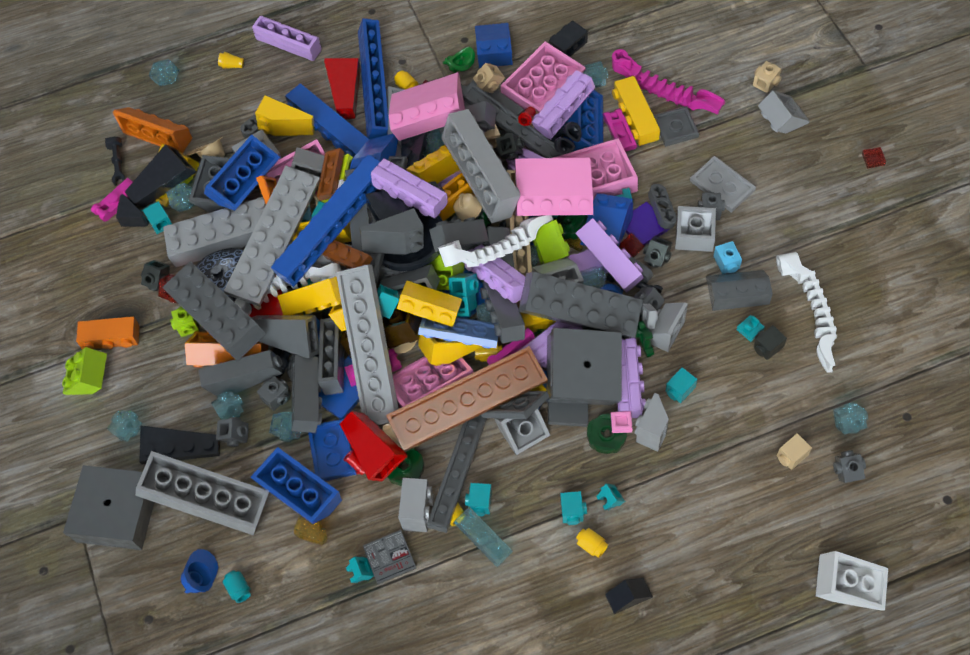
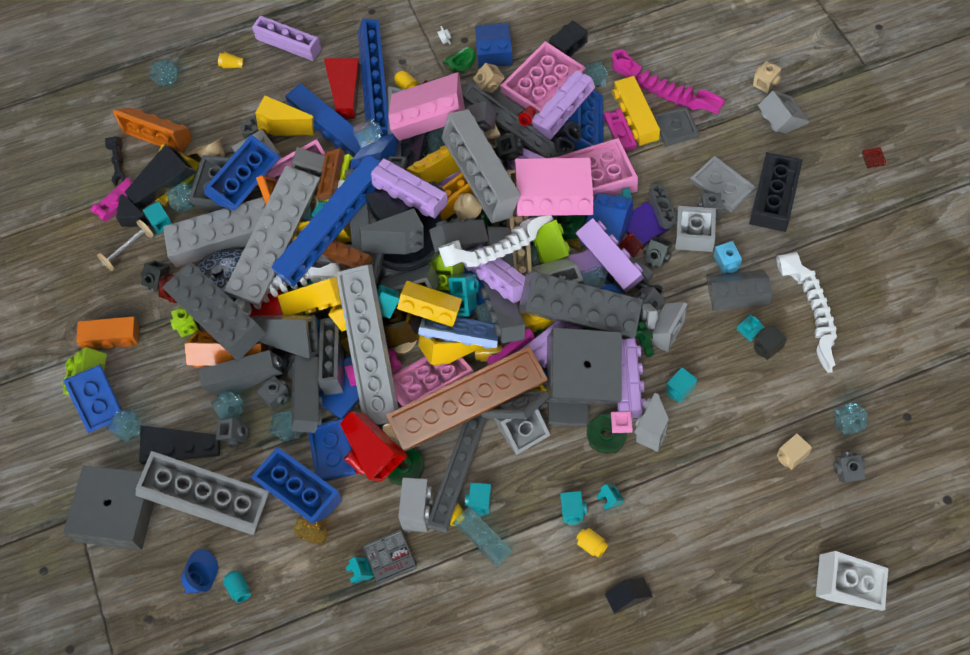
none -> blue tile [63,364,125,433]
none -> axle [97,220,154,271]
none -> clear light blue brick [353,118,382,148]
none -> white plate [437,26,452,45]
none -> black brick [749,152,803,232]

